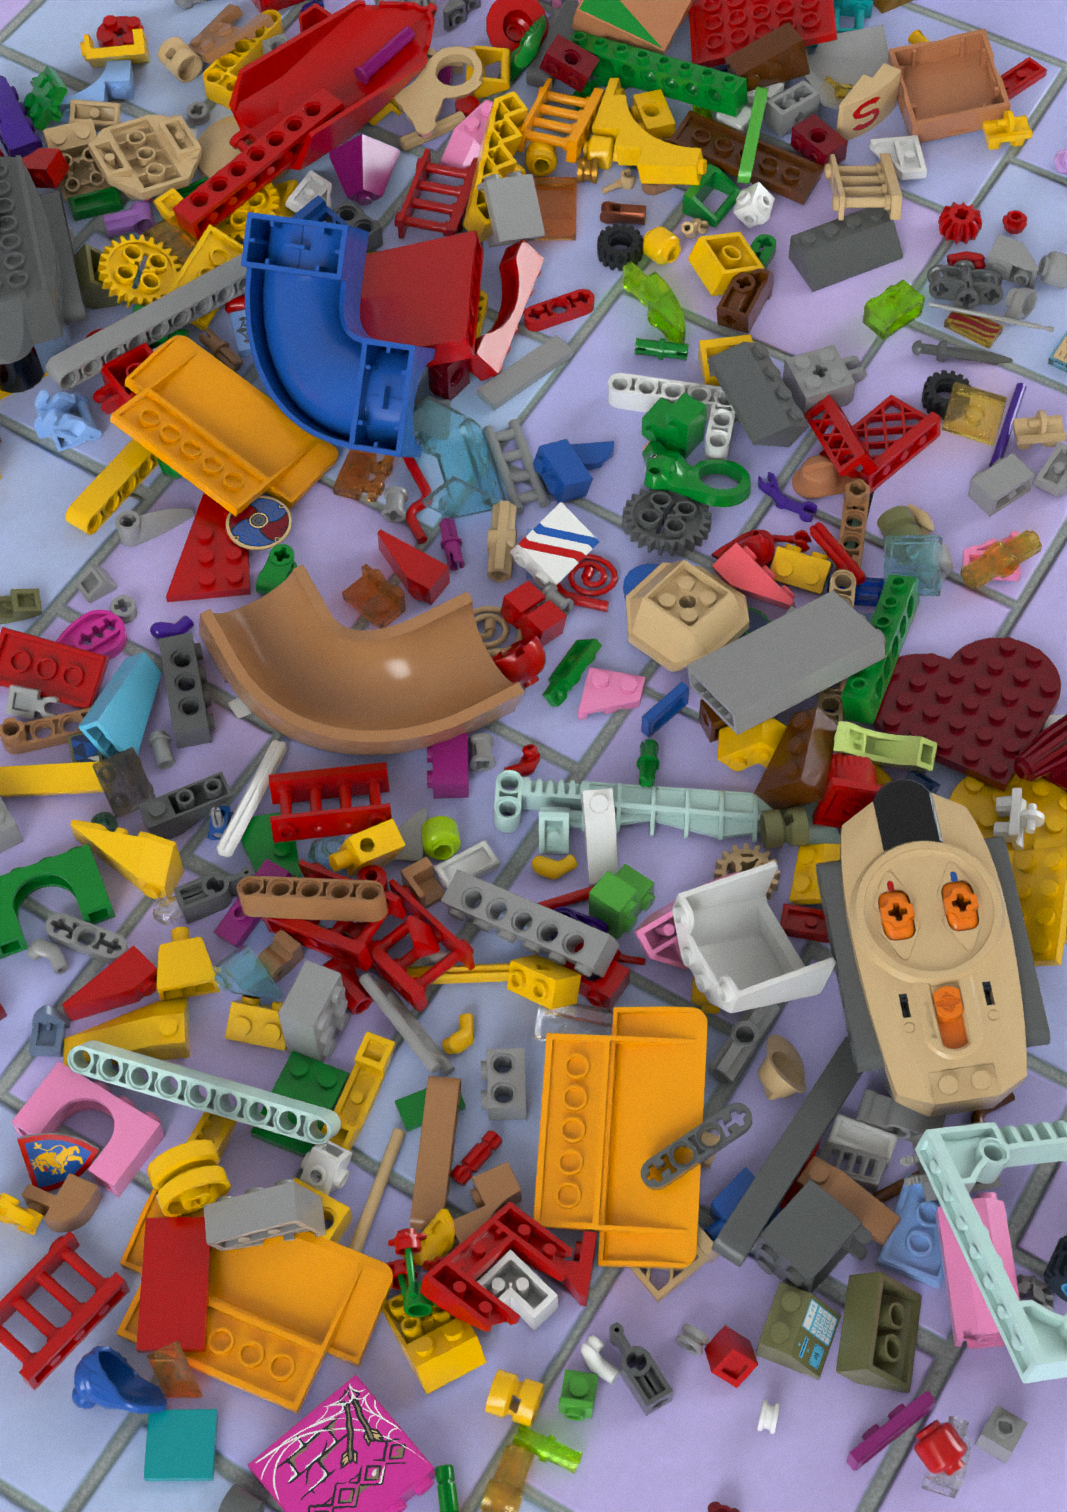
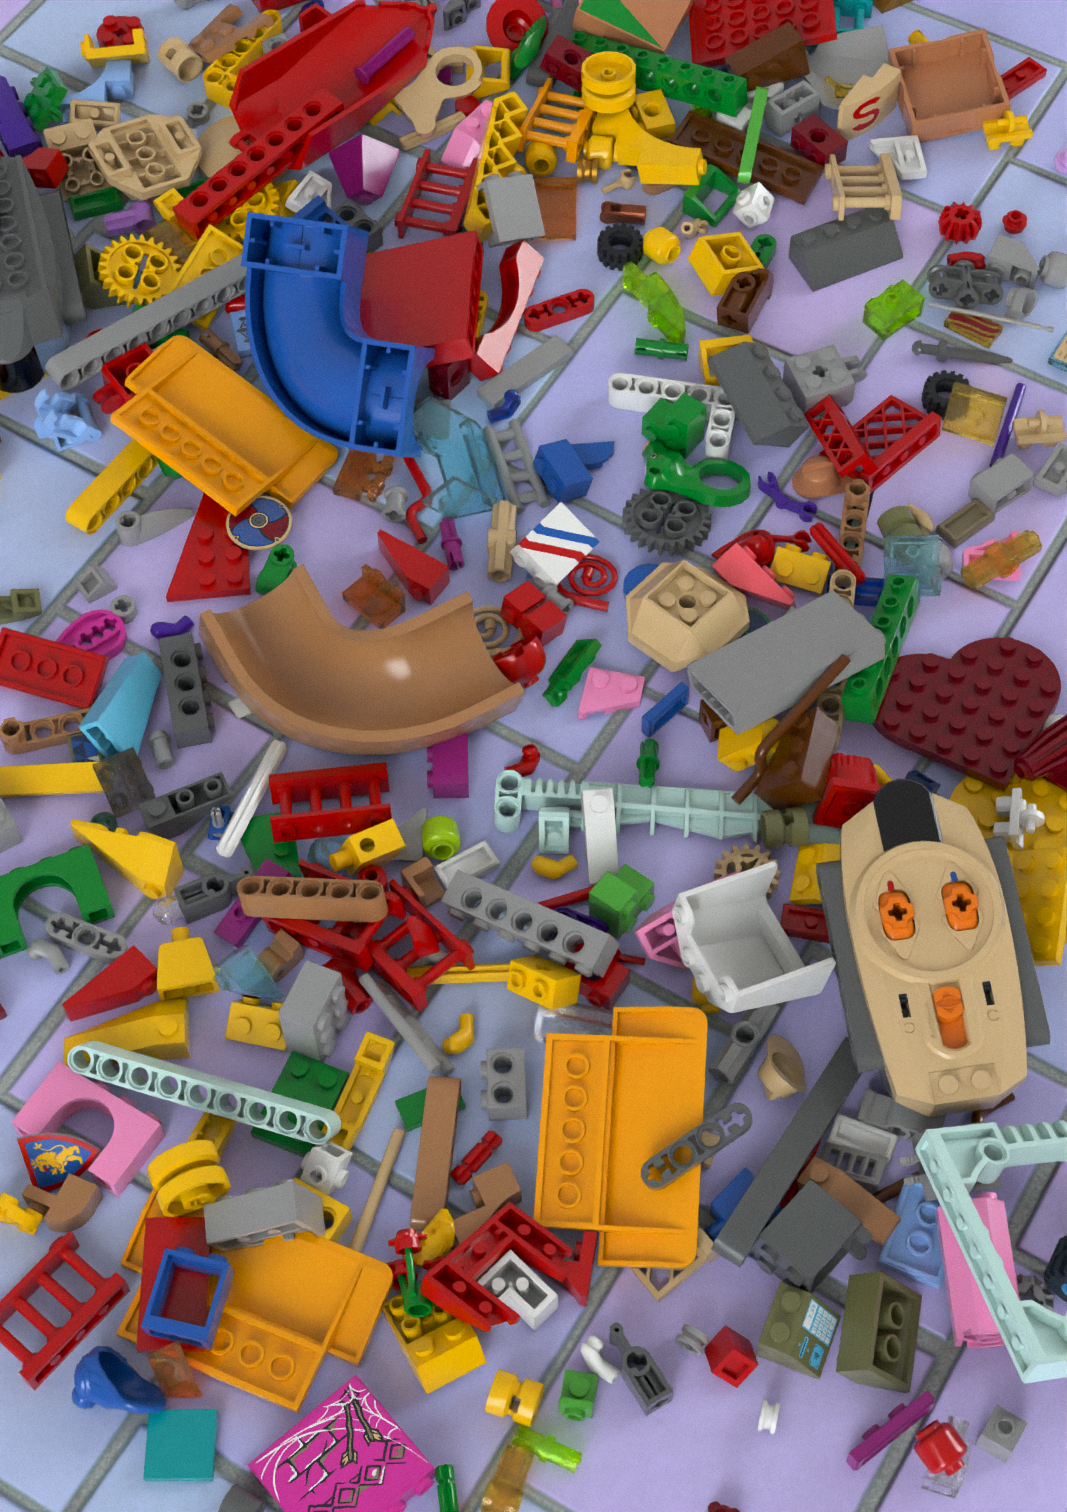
light grey plate [5,685,60,719] -> none
sand blue tile [29,1005,70,1057] -> none
light grey bush [468,733,496,772] -> none
yellowish green arch [833,721,937,772] -> none
none -> blue window [141,1246,234,1350]
none -> clear blue arm [487,389,521,423]
none -> yellow wheel [581,51,636,113]
none -> reddish brown piece [731,654,851,805]
none -> dark tan tile [935,498,995,549]

